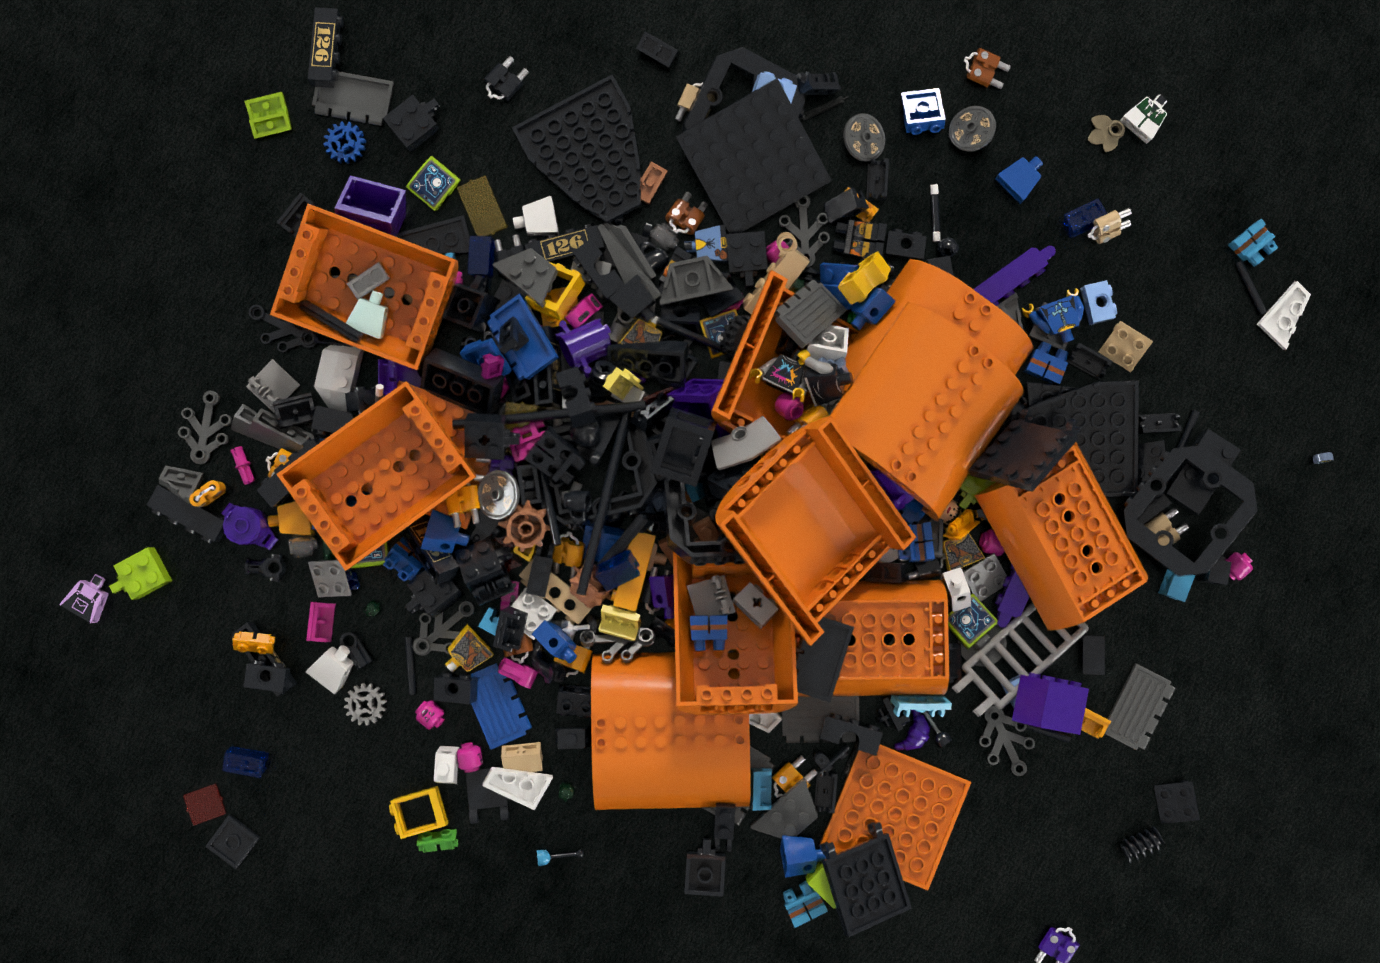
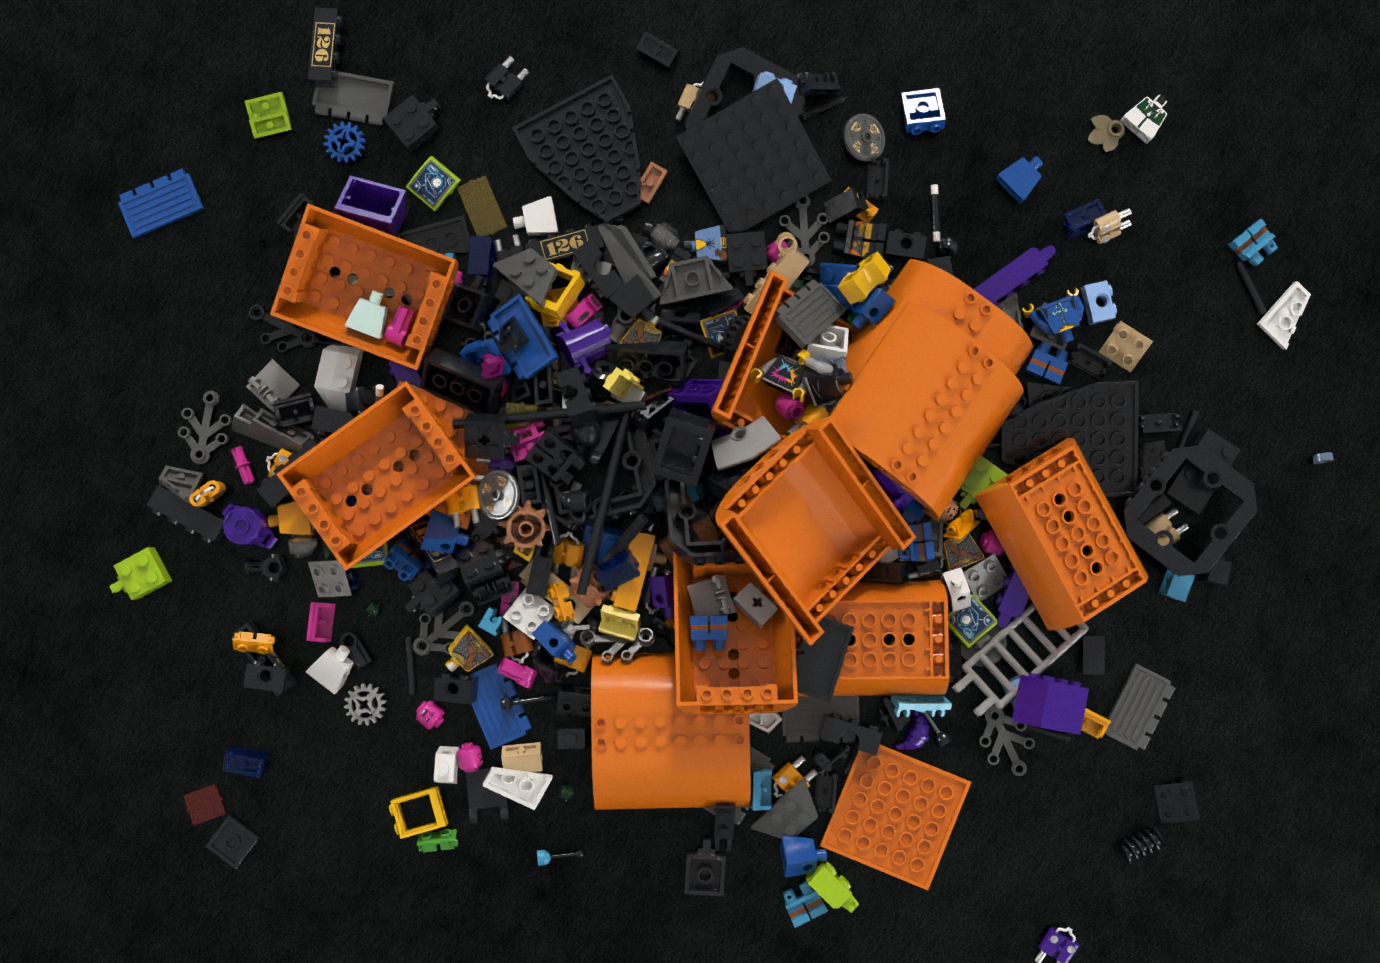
torso [60,574,108,623] -> none
black axle [299,300,363,343] -> none
light grey plate [347,262,391,300] -> none
dark purple hinge [378,359,398,397] -> none
black hinge [493,606,528,652] -> none
dark orange piece [665,192,708,235] -> none
black plate [820,822,912,937] -> none
dark grey shield [949,106,996,152] -> none
dark orange piece [964,48,1010,89] -> none
black plate [968,408,1081,492] -> none
dark pink head [1226,552,1253,580] -> none
none -> blue hinge [118,168,204,239]
none -> dark pink piece [384,305,416,347]
none -> black piece [500,693,557,714]
none -> light orange hinge [547,581,575,622]

